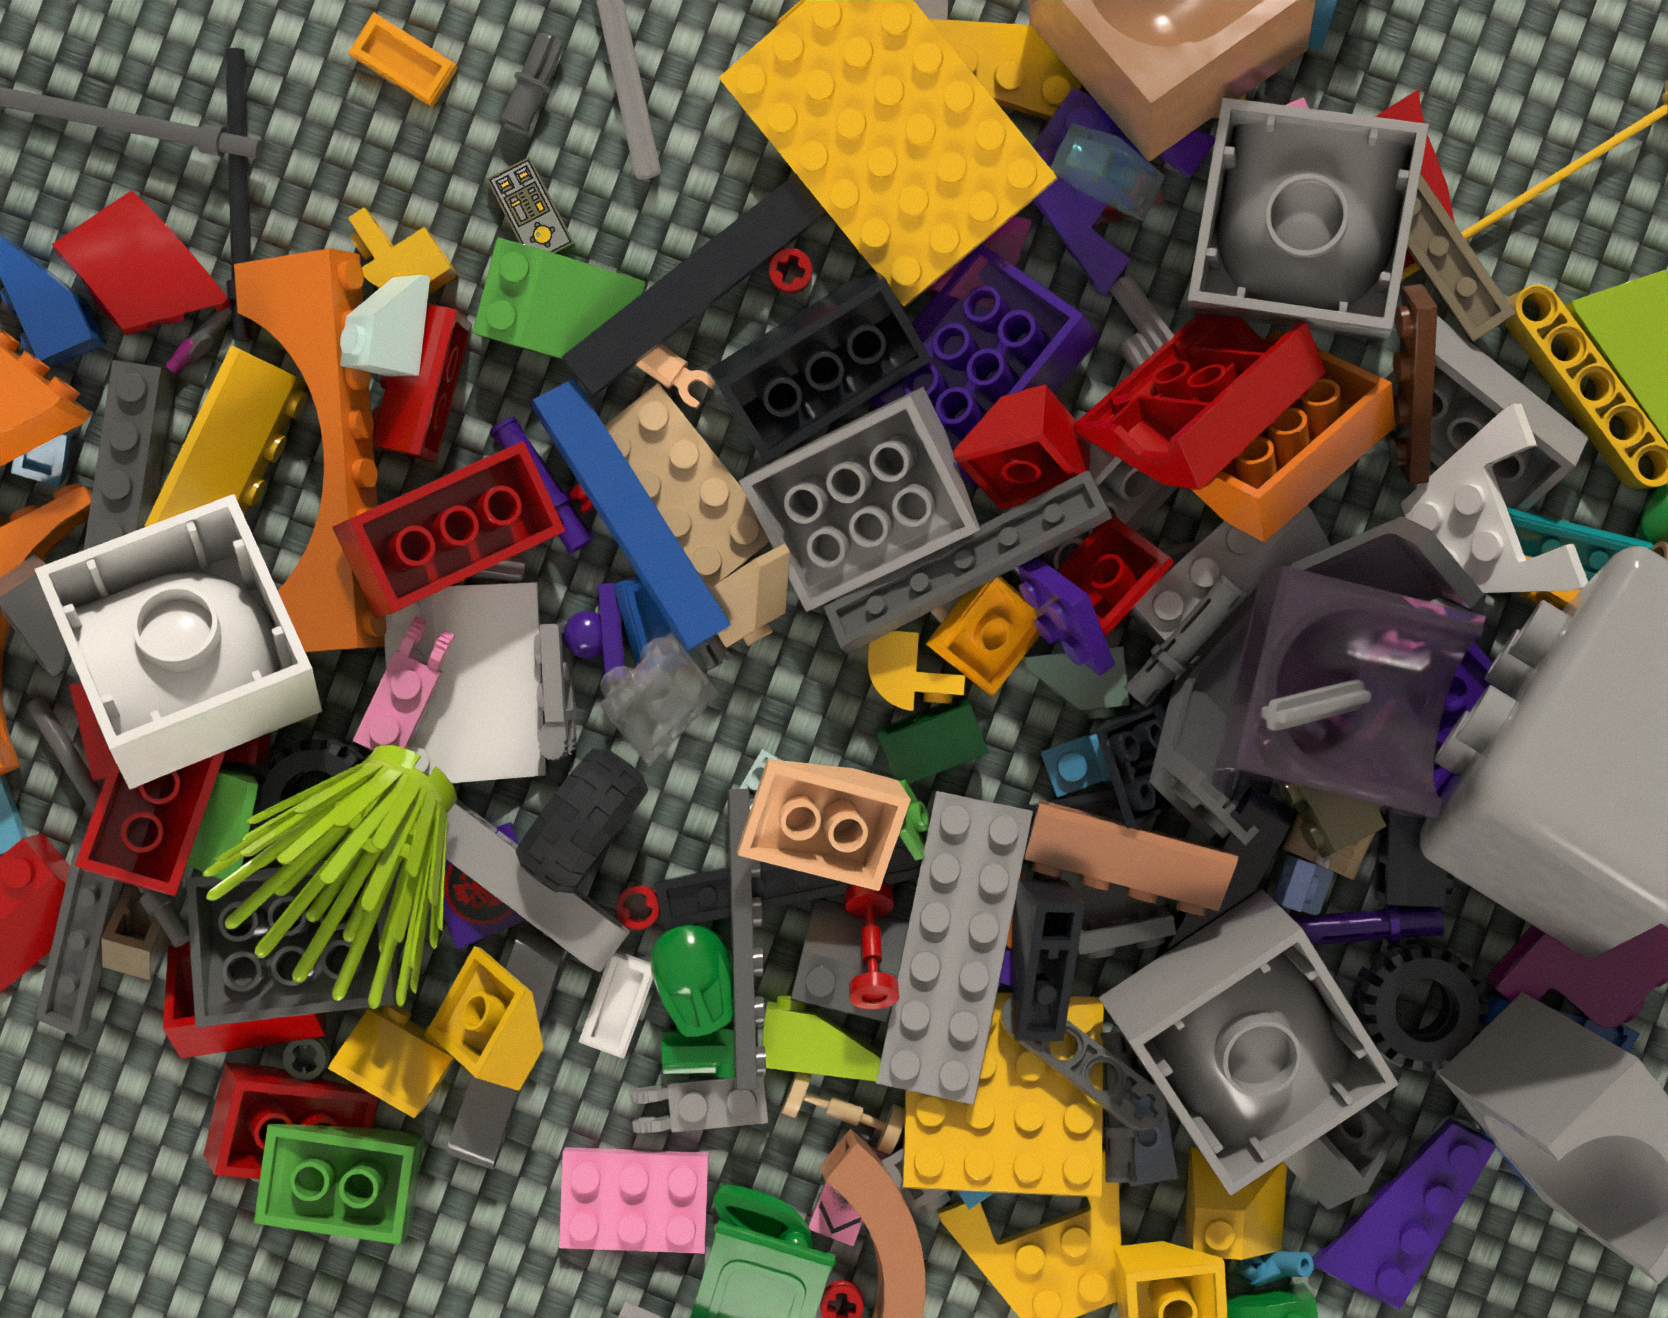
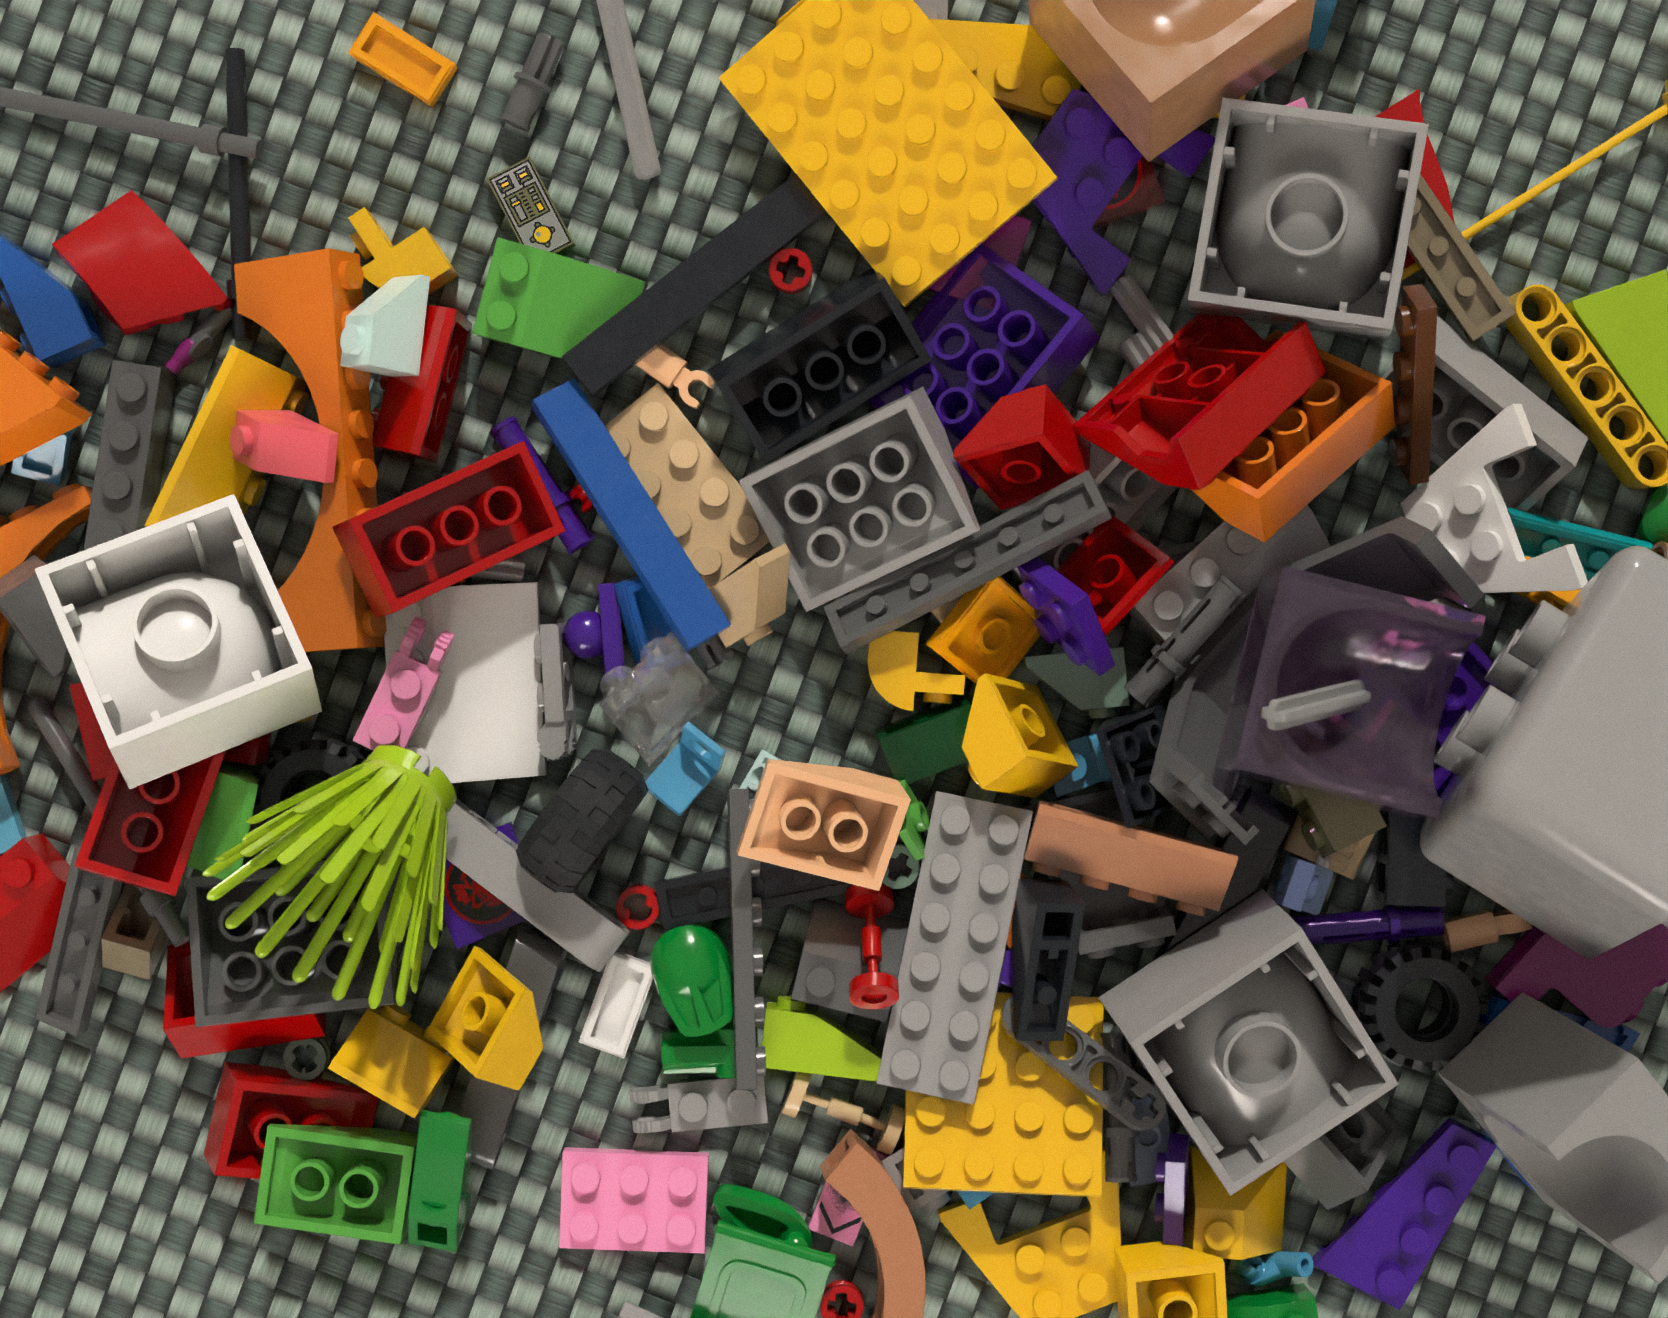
clear light blue slope [1050,123,1165,221] -> none
none -> coral slope [230,410,338,483]
none -> green slope [408,1110,472,1252]
none -> dark azure bracket [645,722,726,816]
none -> sand green bush [882,843,920,889]
none -> yellow slope [962,673,1079,798]
none -> plate [1154,1133,1189,1246]
none -> light nougat bar [1442,909,1532,952]

